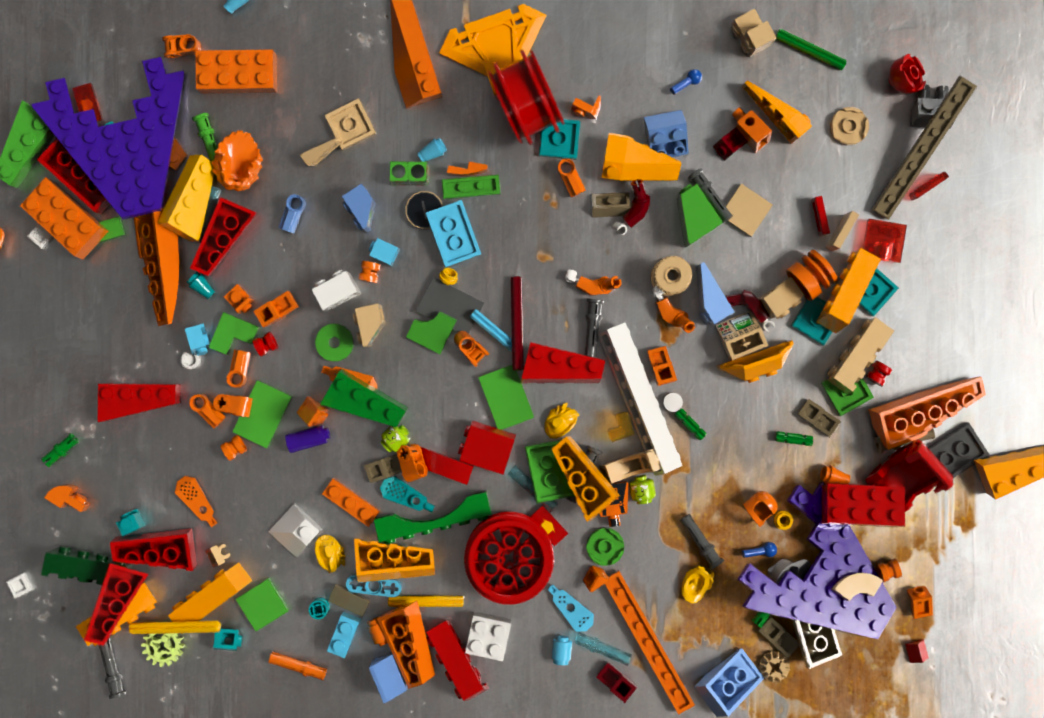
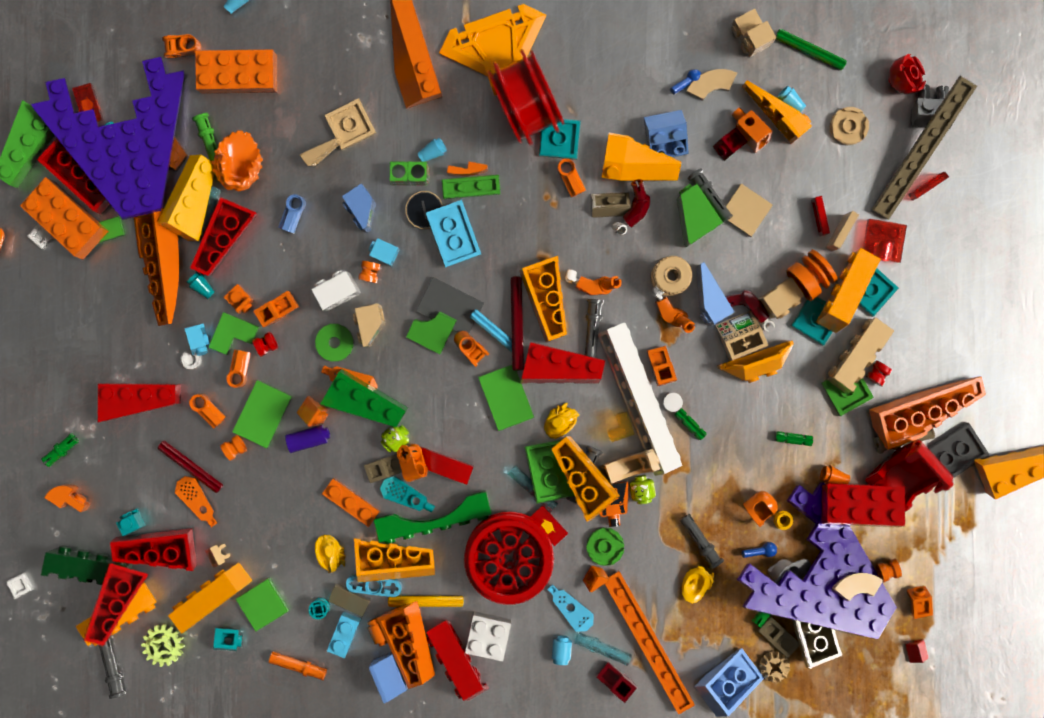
yellow axle [129,621,221,634] -> none
orange piece [213,394,253,418] -> none
white slope [269,503,322,558] -> none
yellow plate [439,268,458,285] -> none
red brick [458,420,516,475] -> none
orange plate [571,95,601,119] -> none
dark tan slope [798,399,841,438] -> none
none -> dark red axle [157,441,223,493]
none -> light orange wedge [519,256,567,343]
none -> tan tile [686,69,737,100]
none -> medium azure cone [777,86,806,112]

